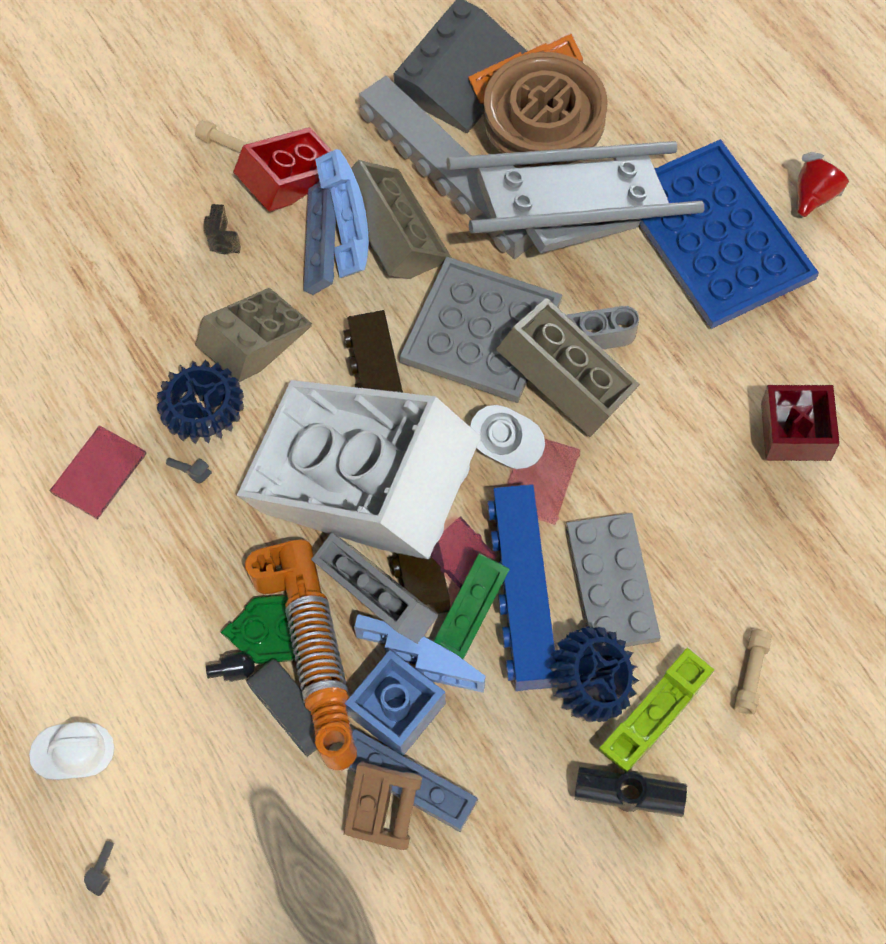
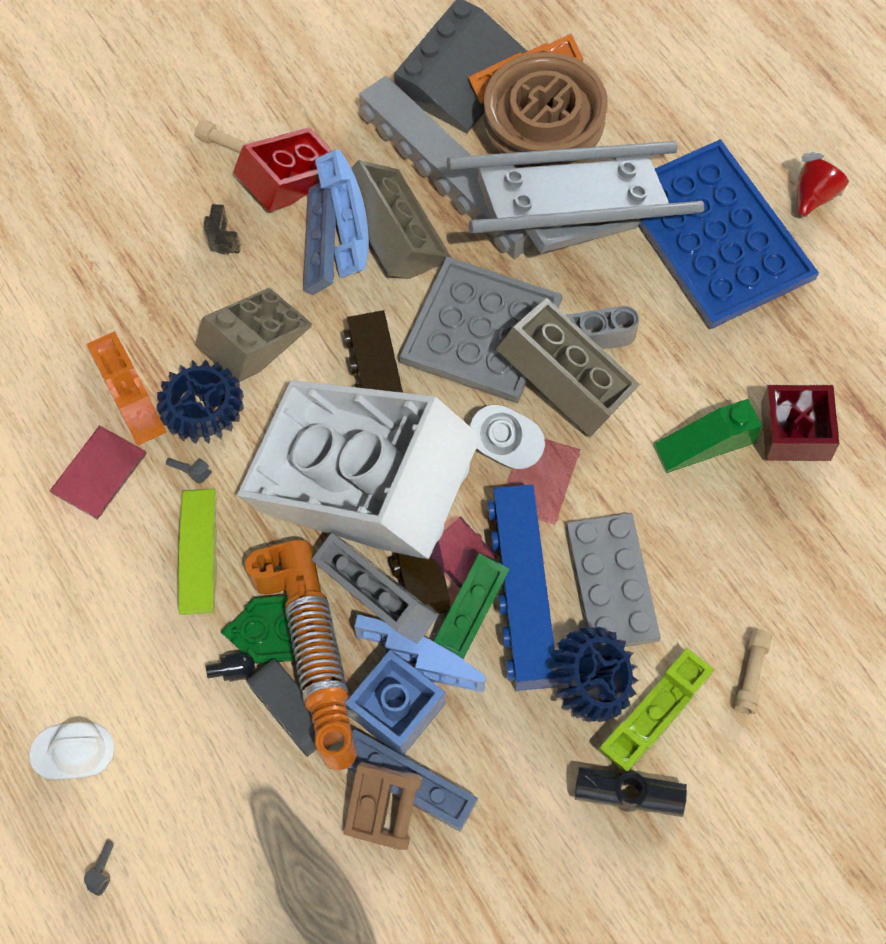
none -> orange slope [86,331,167,446]
none -> lime slope [179,489,217,615]
none -> green slope [654,399,762,474]

